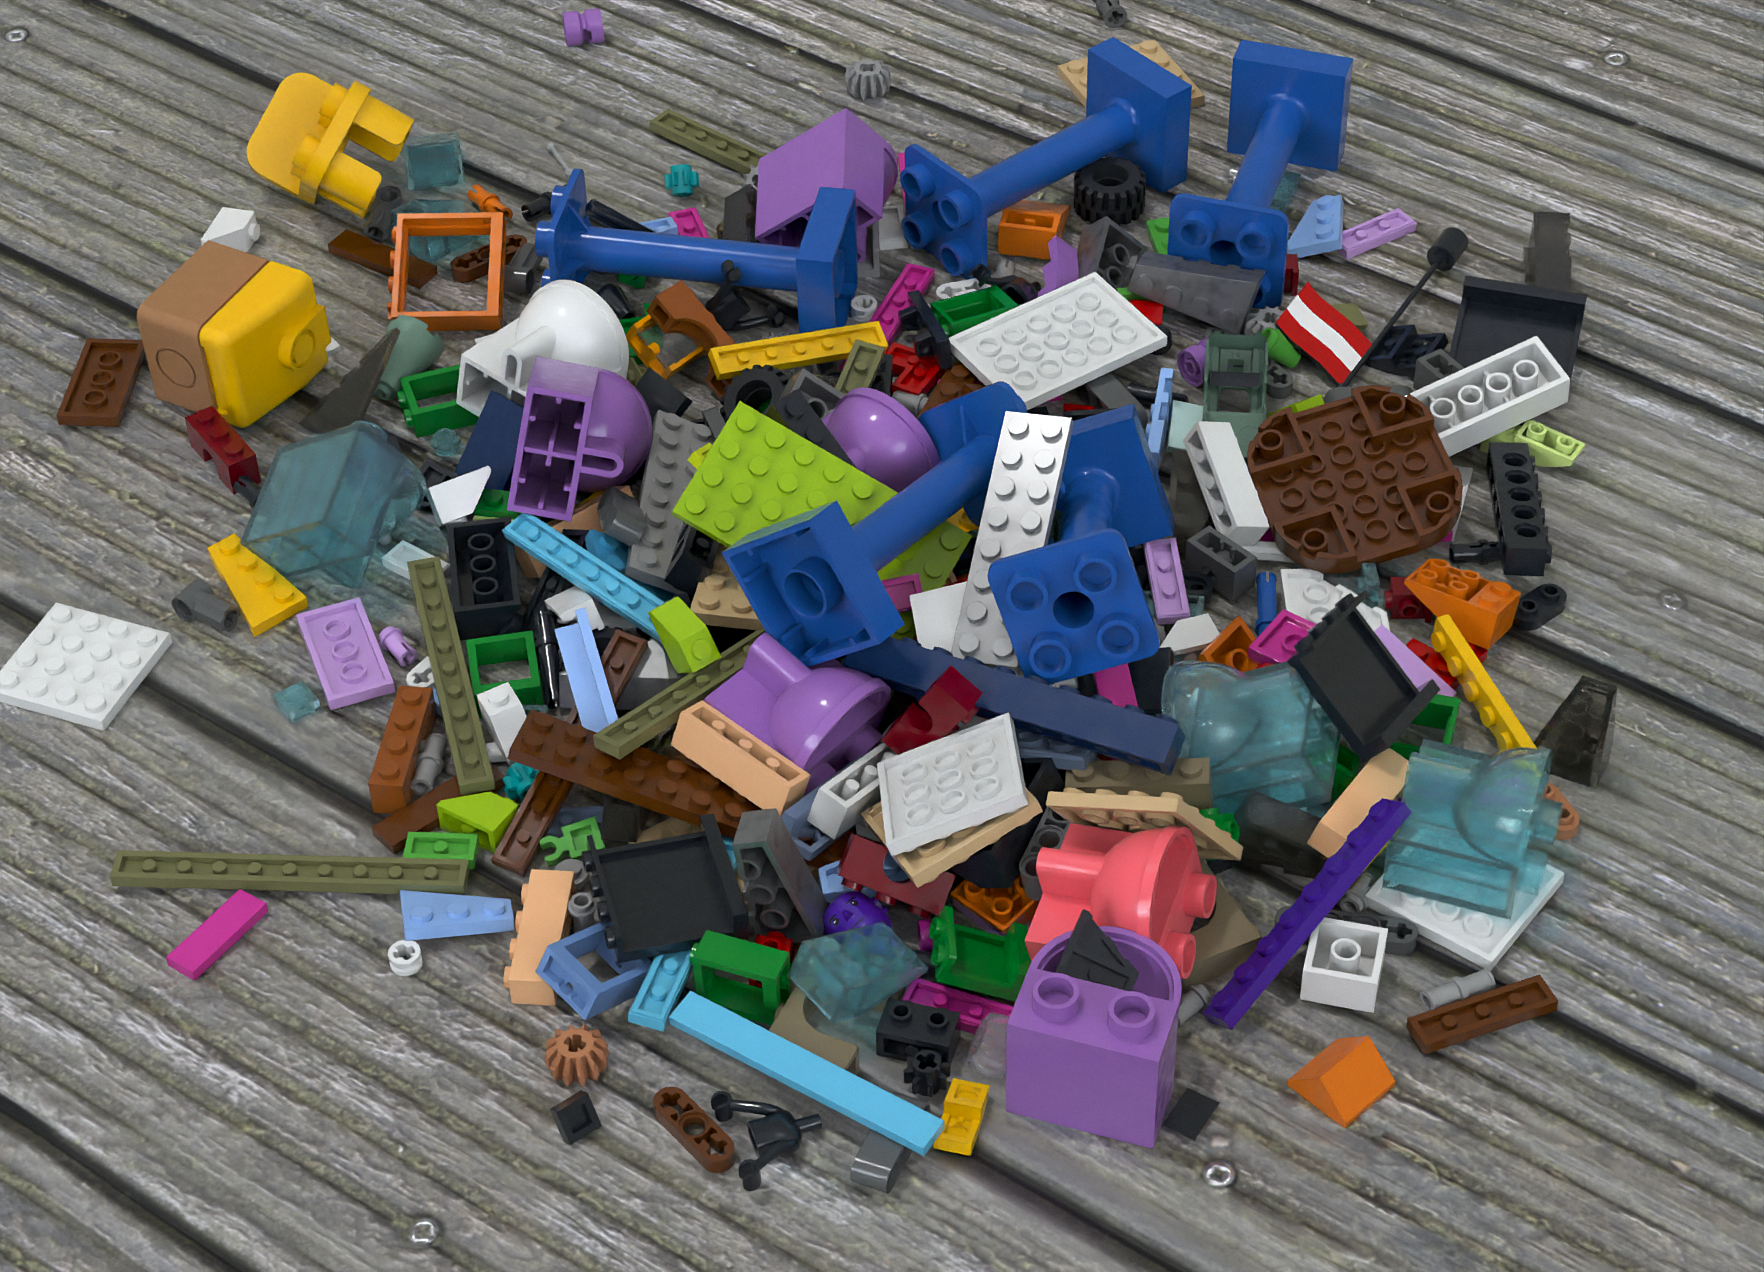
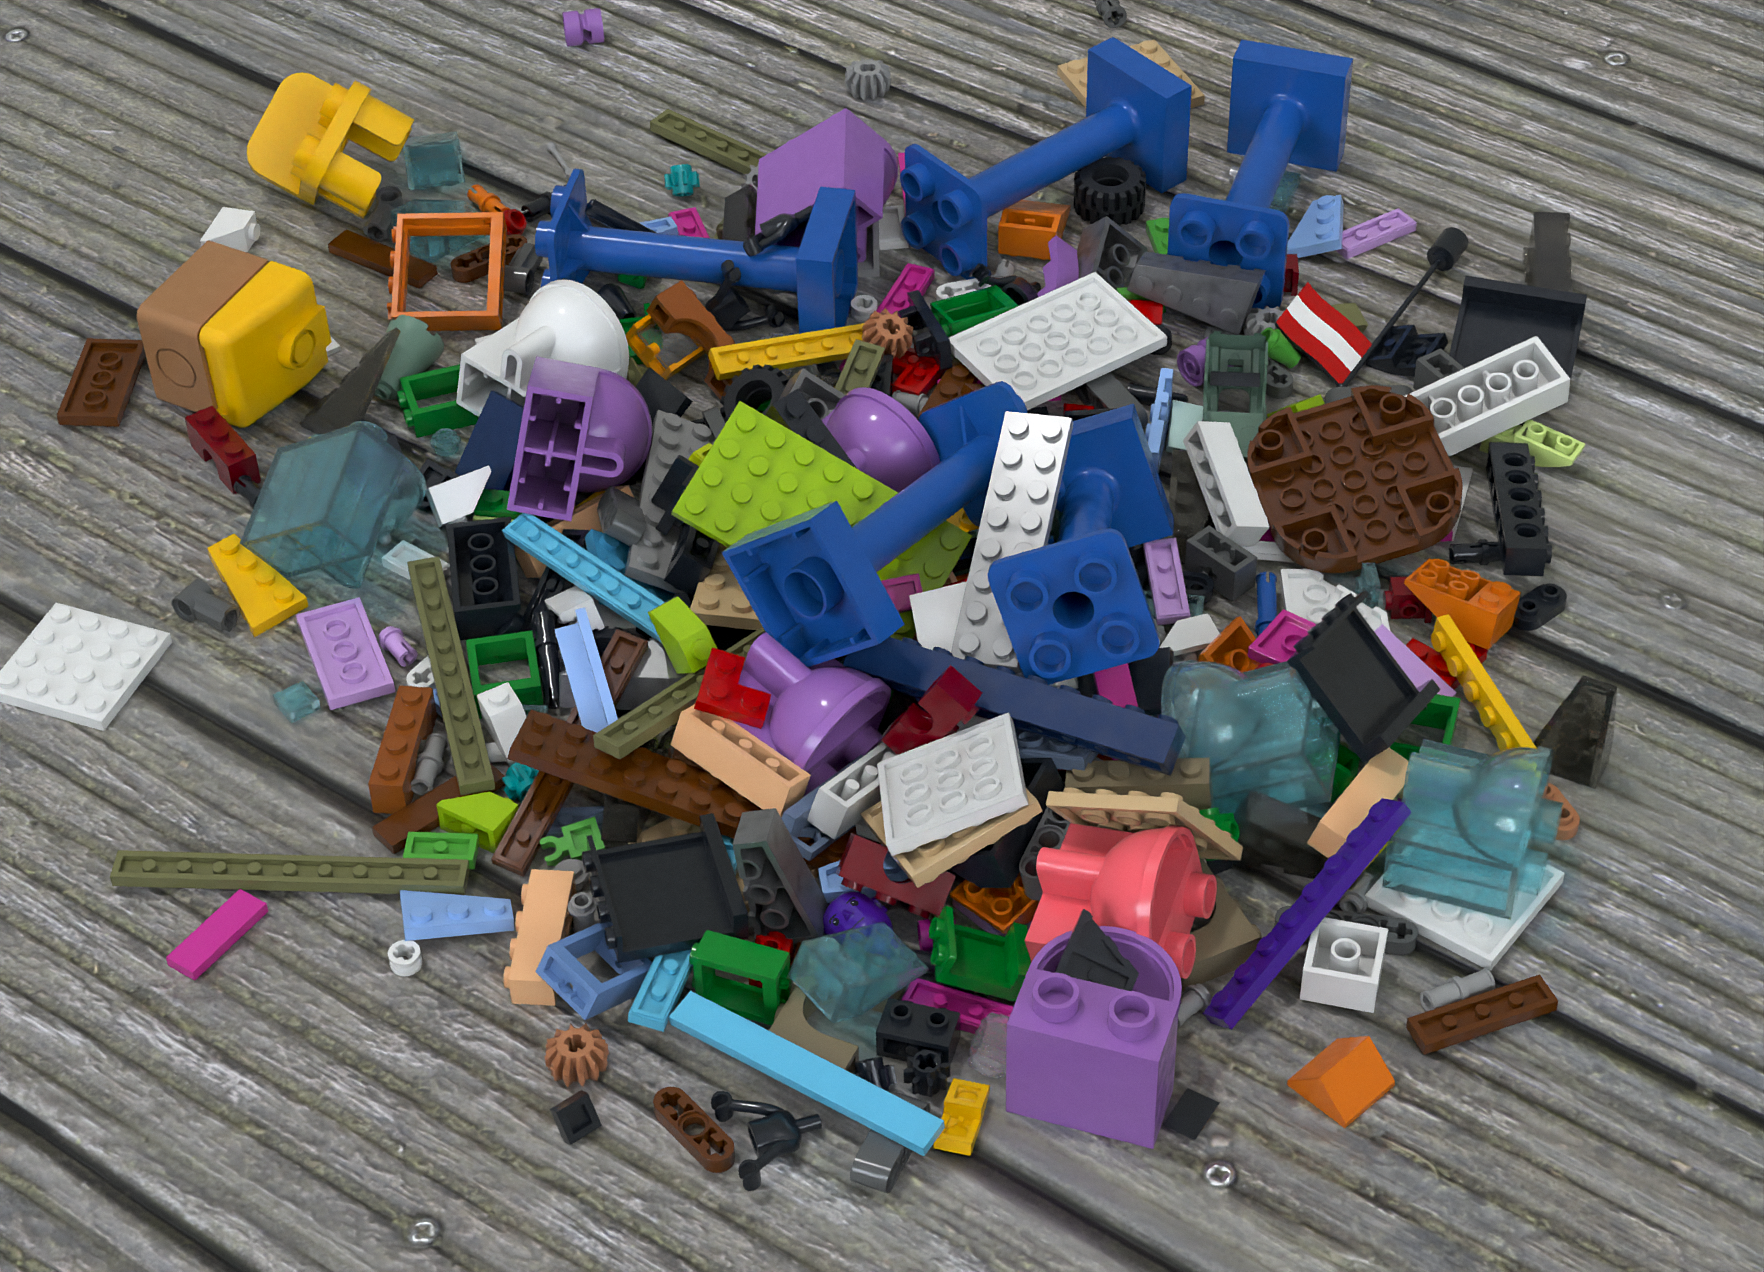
none -> red plate [503,209,527,235]
none -> black bracket [651,455,699,535]
none -> red plate [694,647,772,729]
none -> black piece [743,205,813,256]
none -> black gear [852,1057,897,1093]
none -> nougat gear [862,308,914,359]

